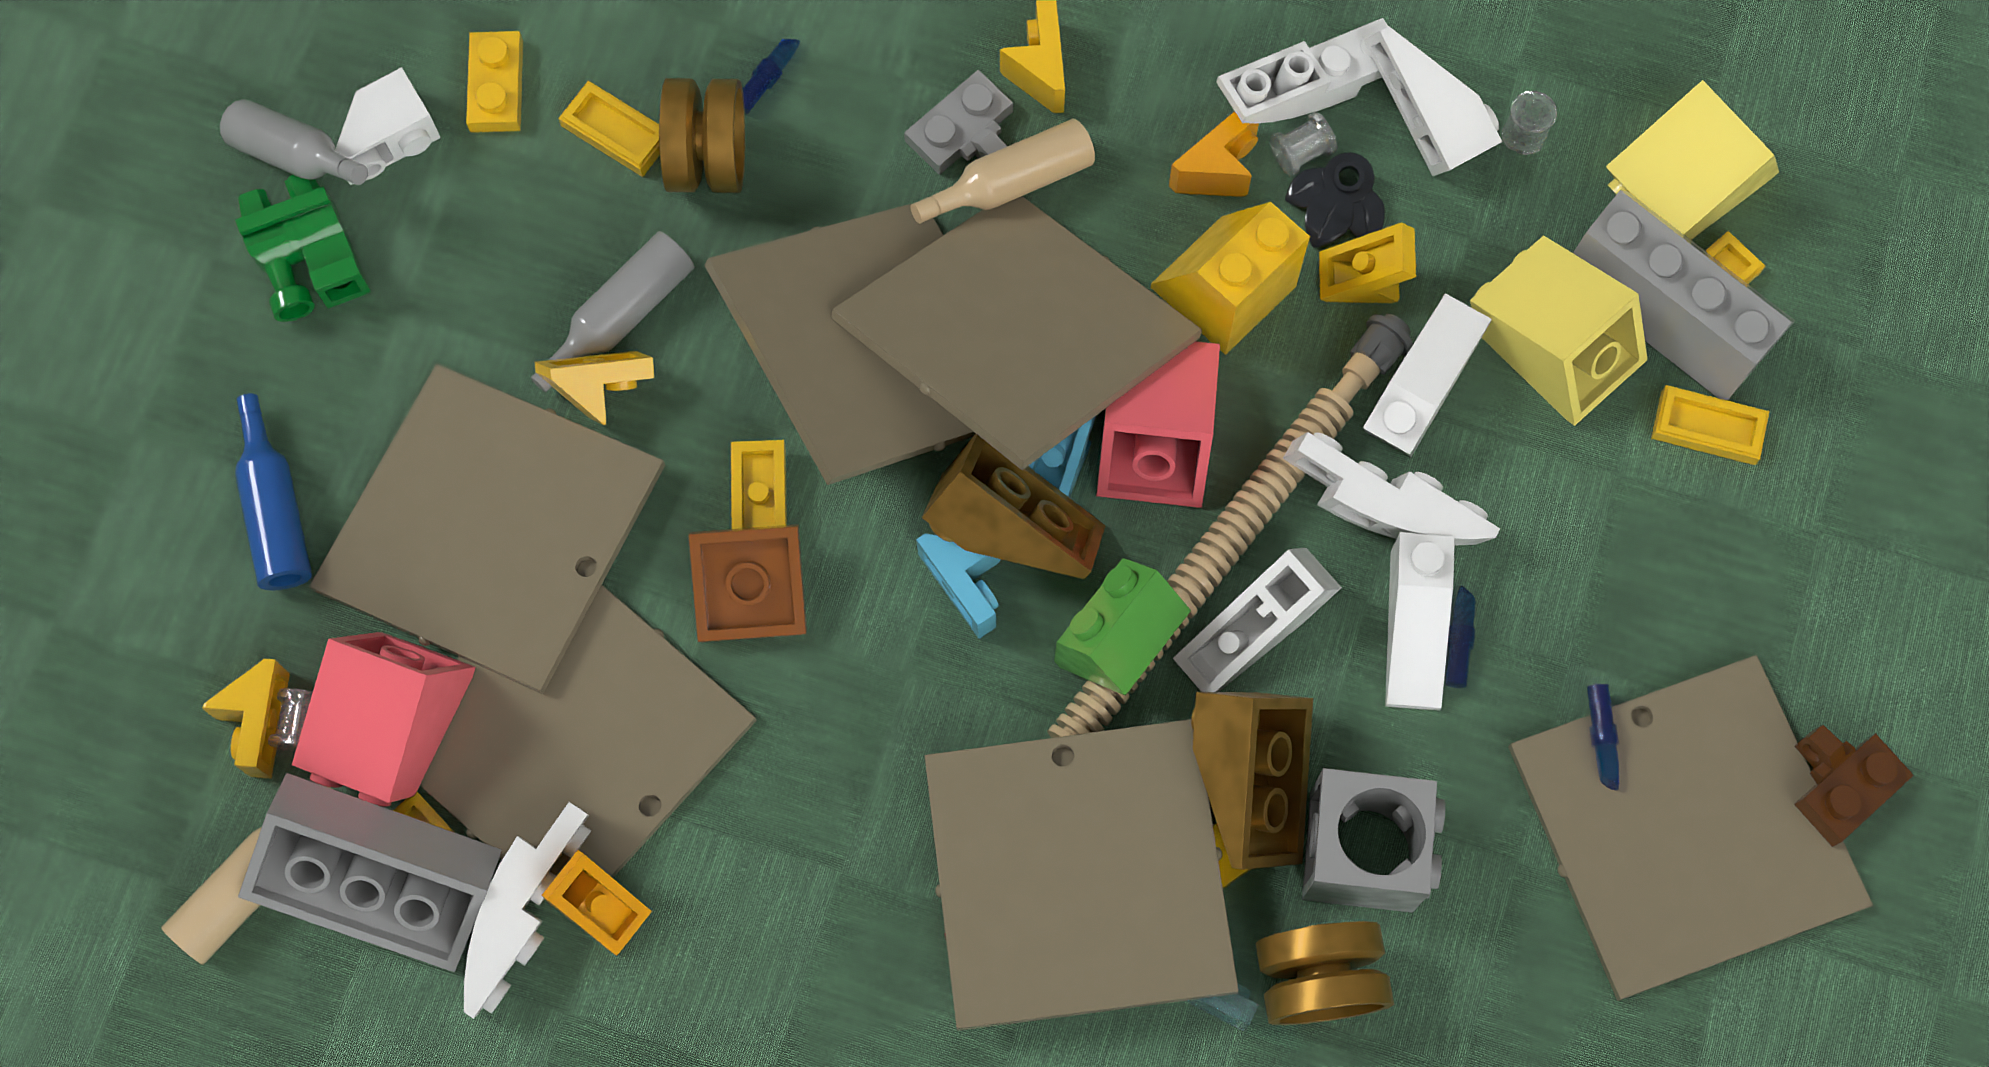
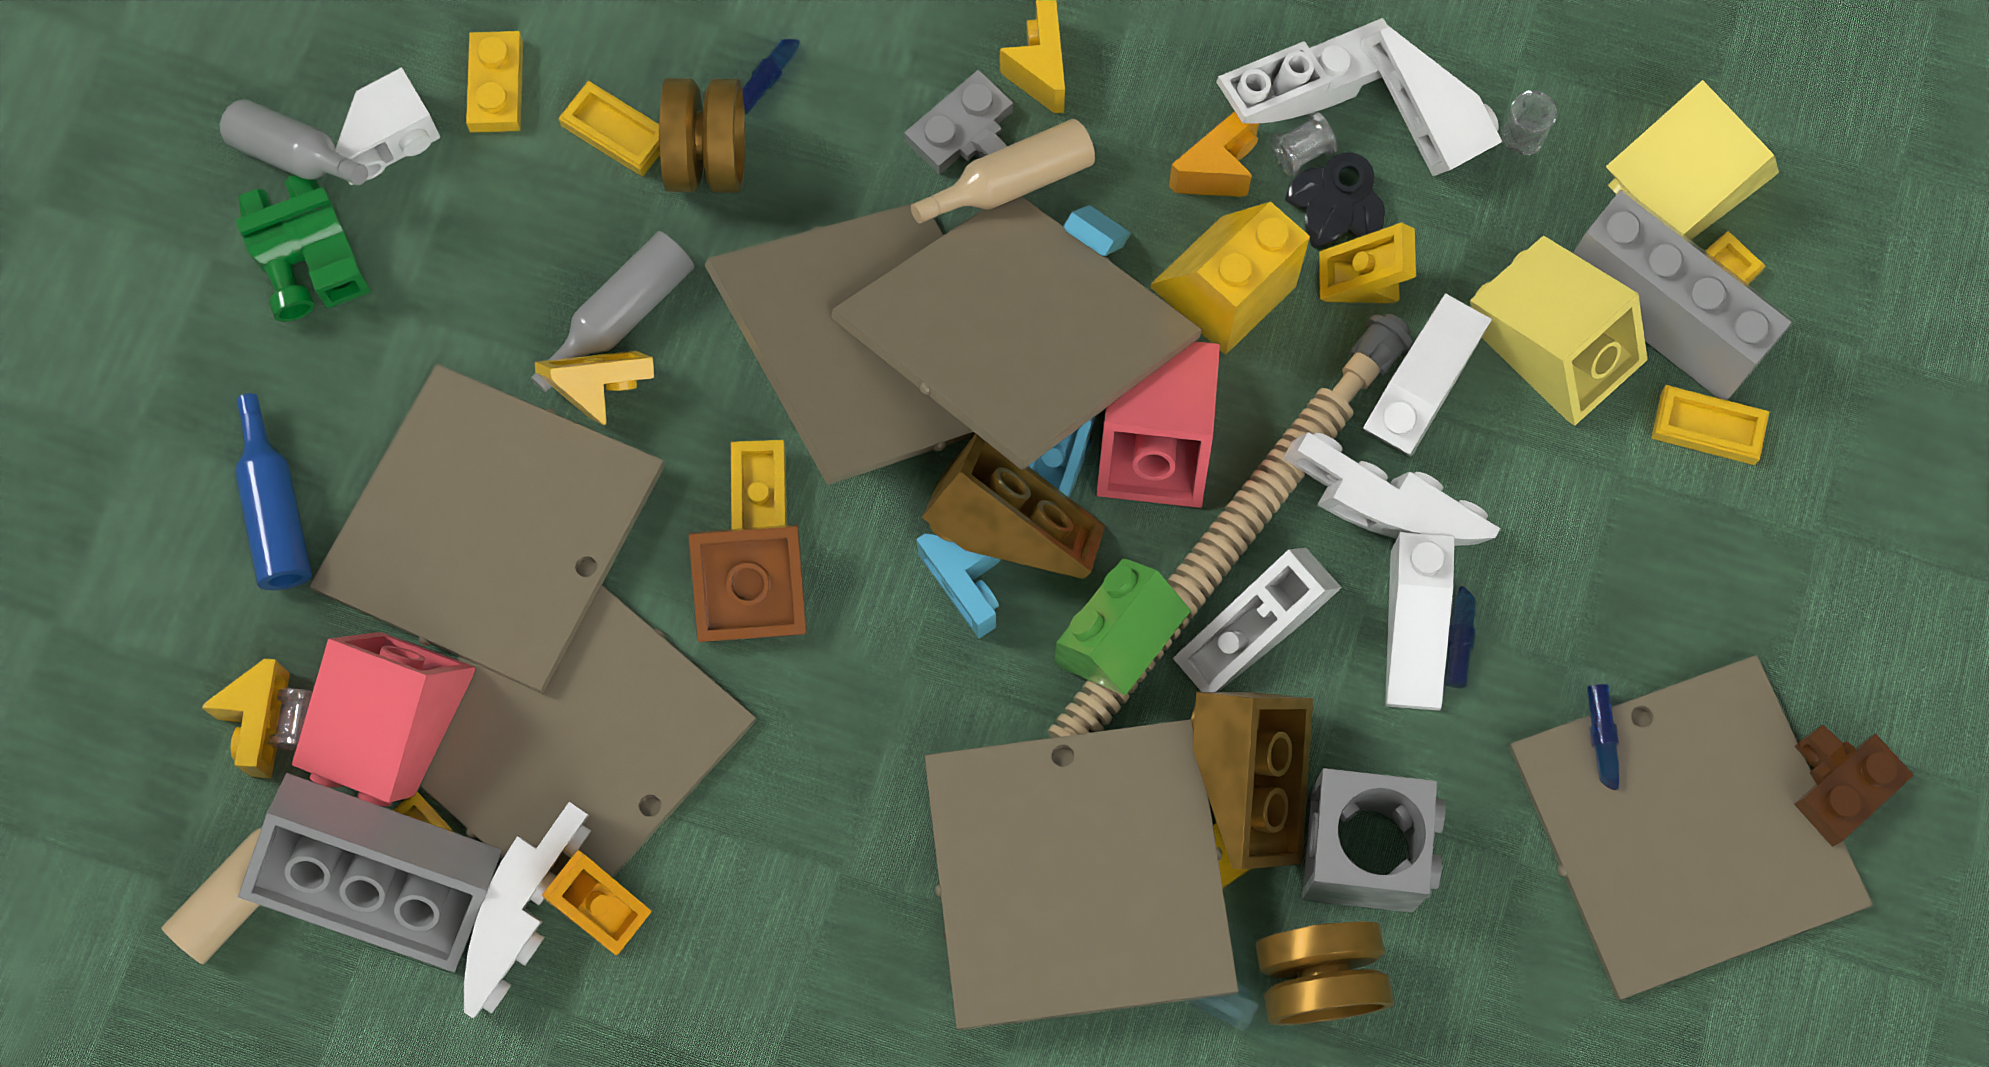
none -> medium azure tile [1063,205,1131,256]

